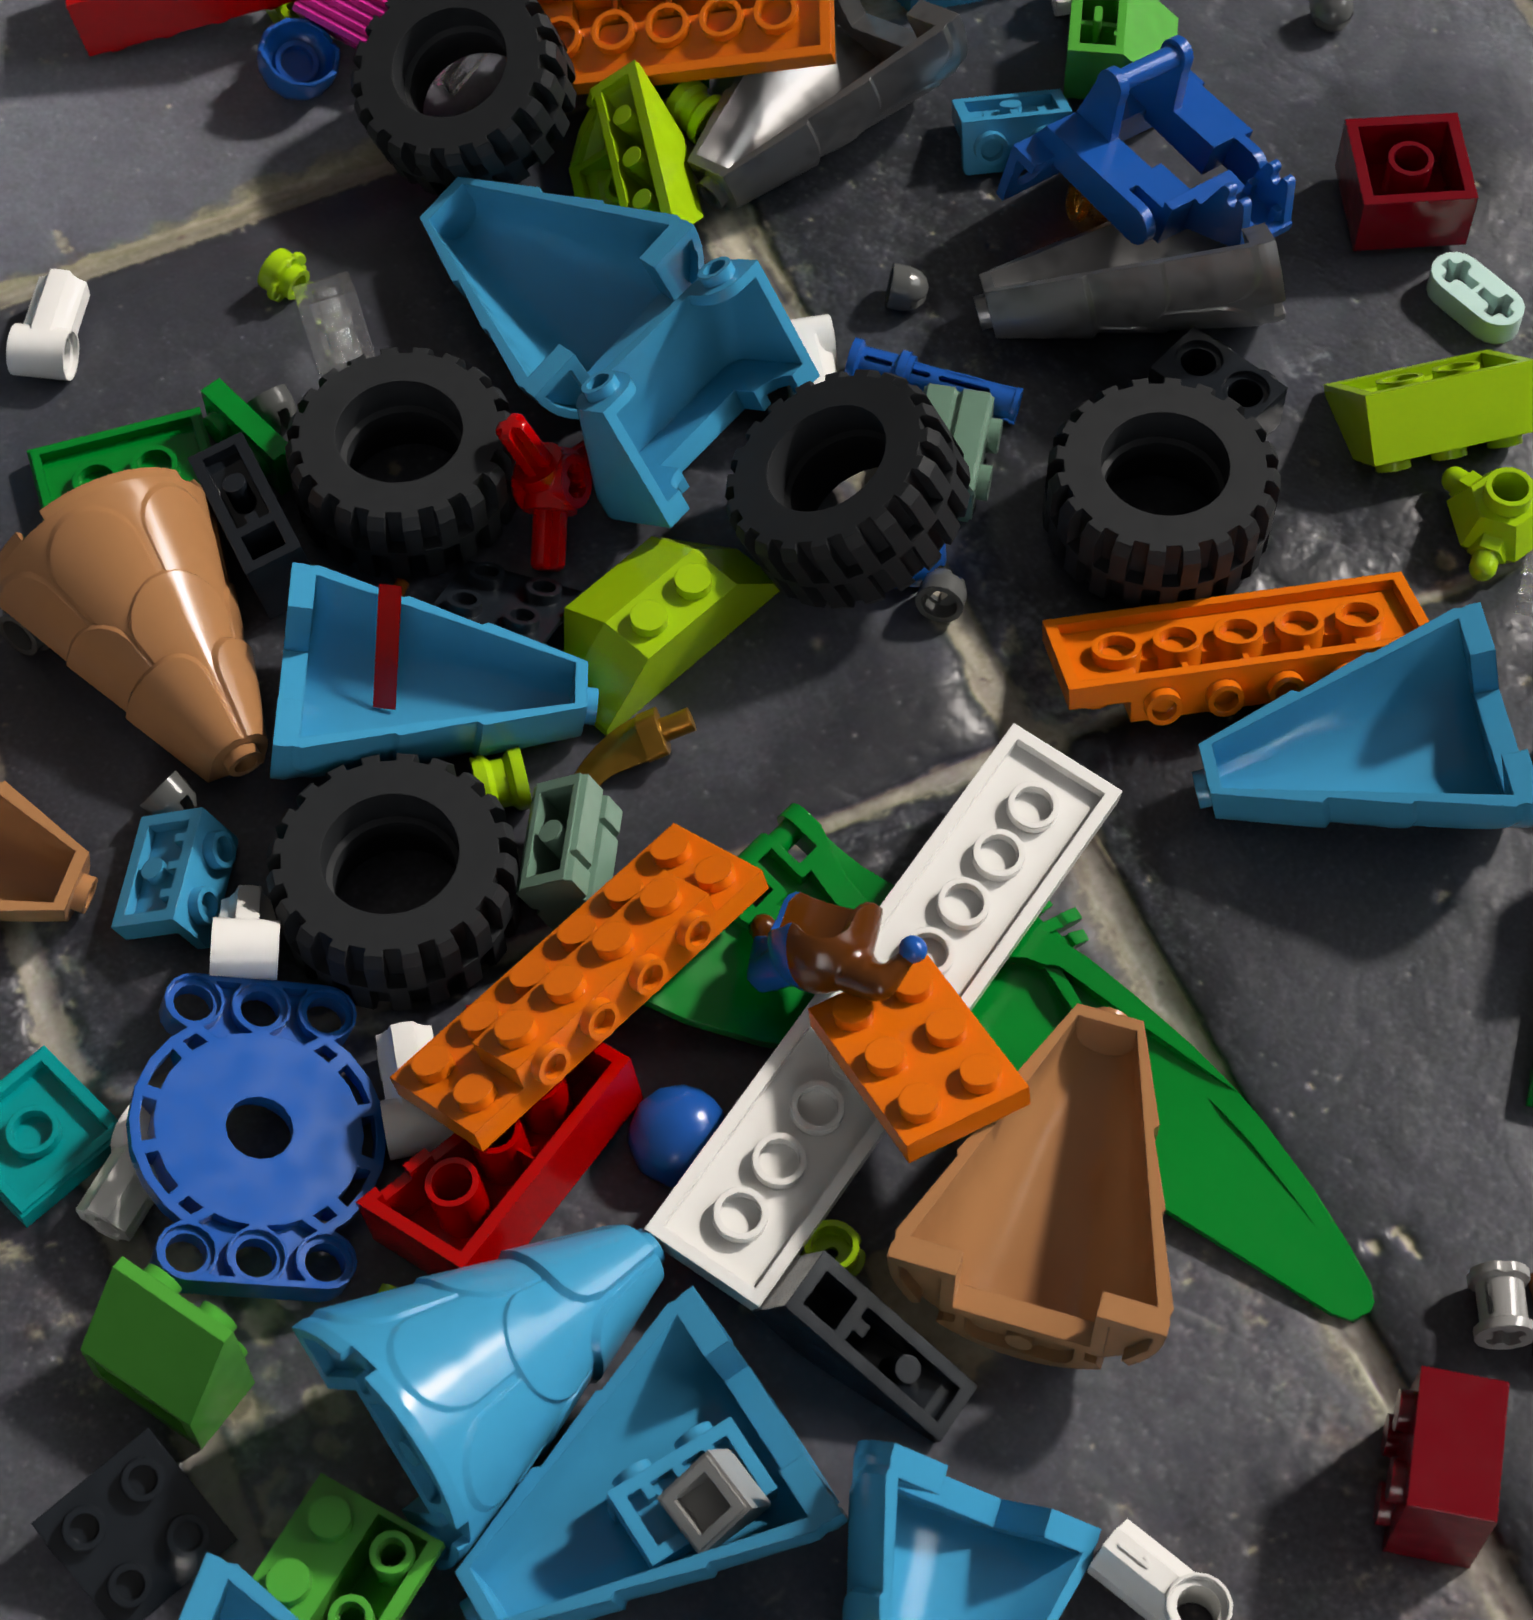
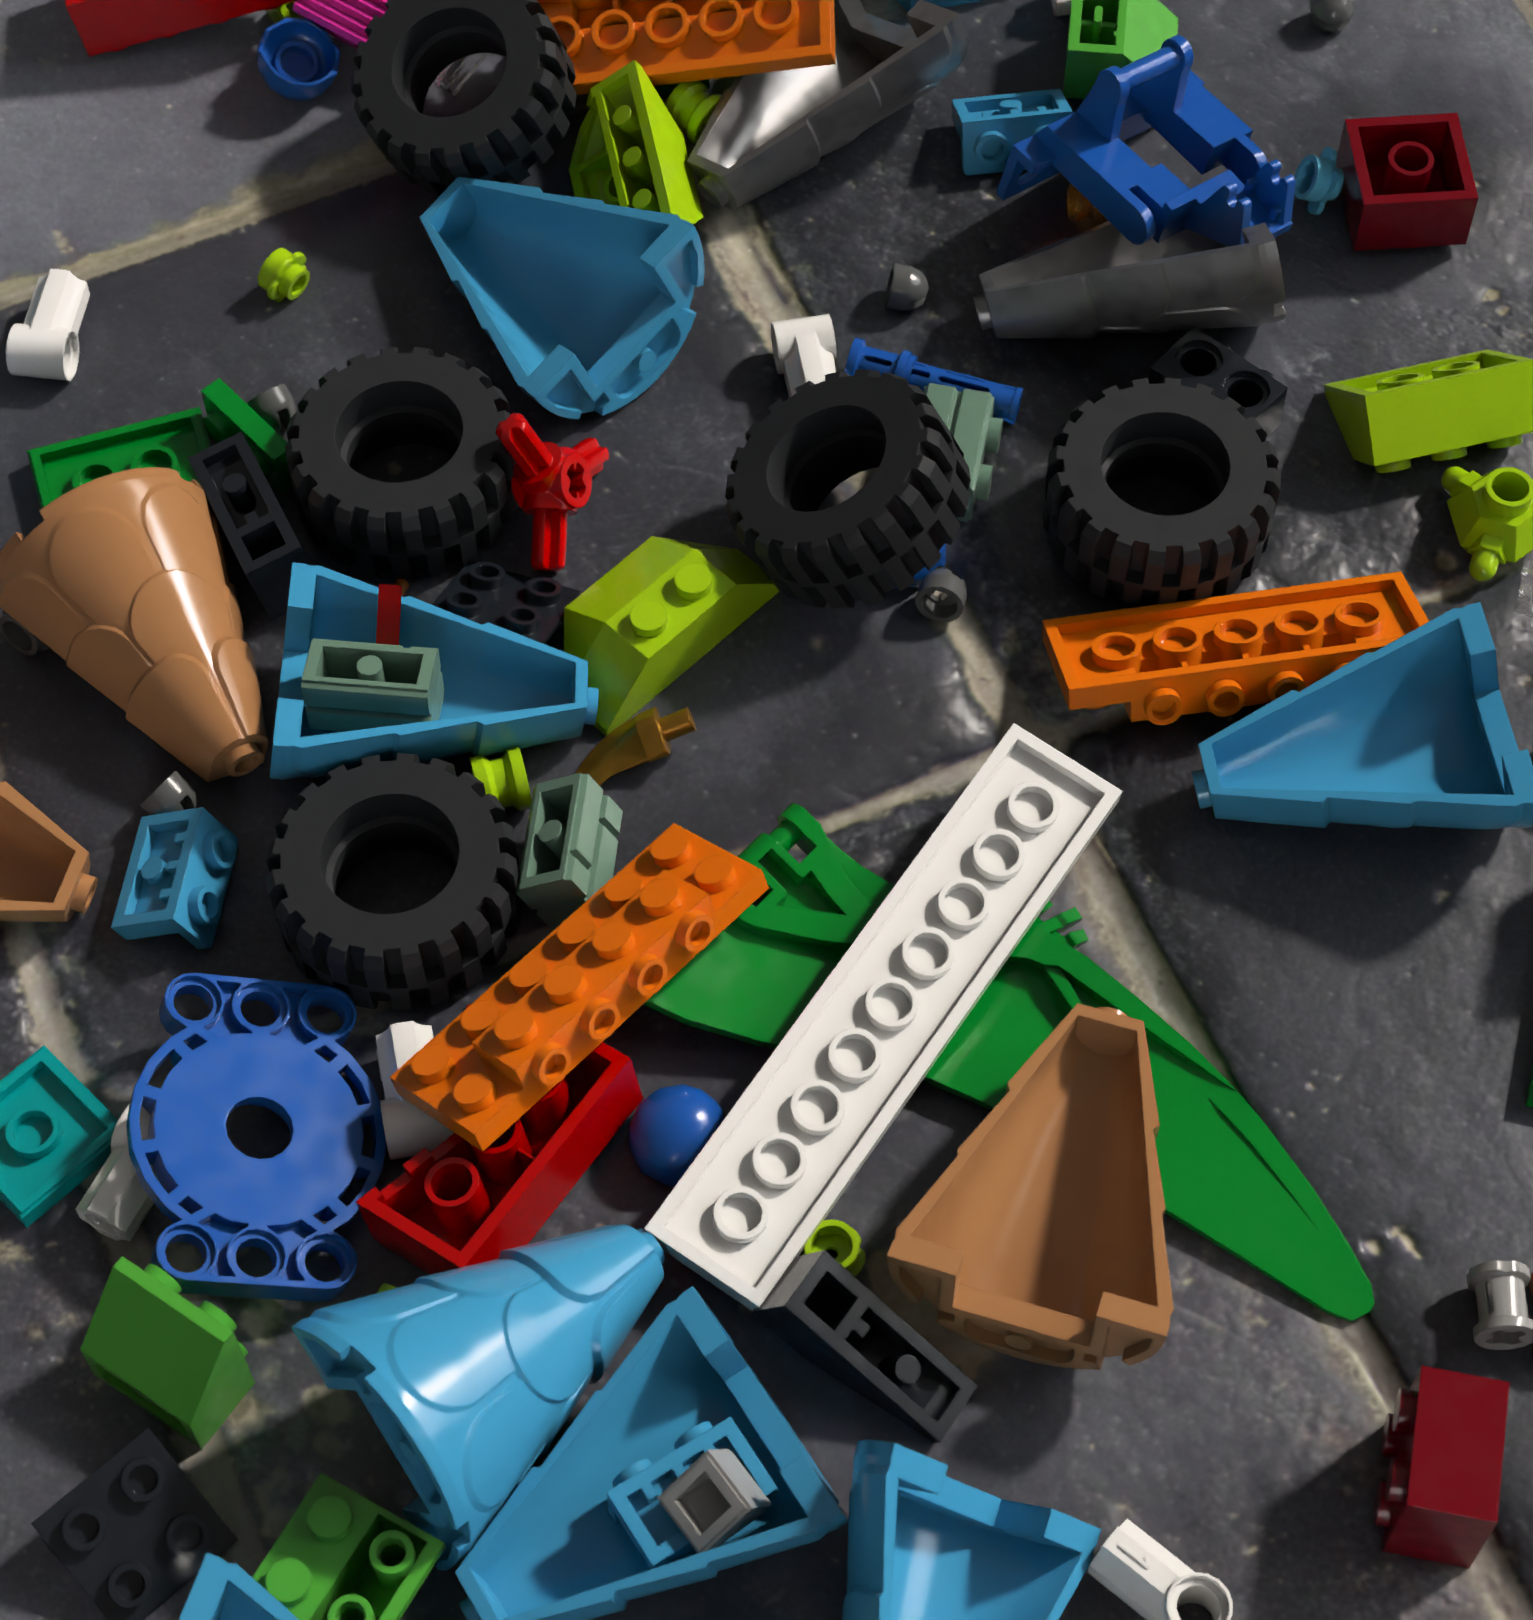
white piece [209,885,280,980] -> none
clear brick [292,271,376,376] -> none
dark azure windscreen [576,256,820,528] -> none
reddish brown piece [747,891,928,1001] -> none
orange plate [808,954,1031,1163] -> none
light aqua beam [1426,252,1525,344] -> none
none -> sand green brick [301,638,445,732]
none -> medium azure plate [1294,147,1344,215]

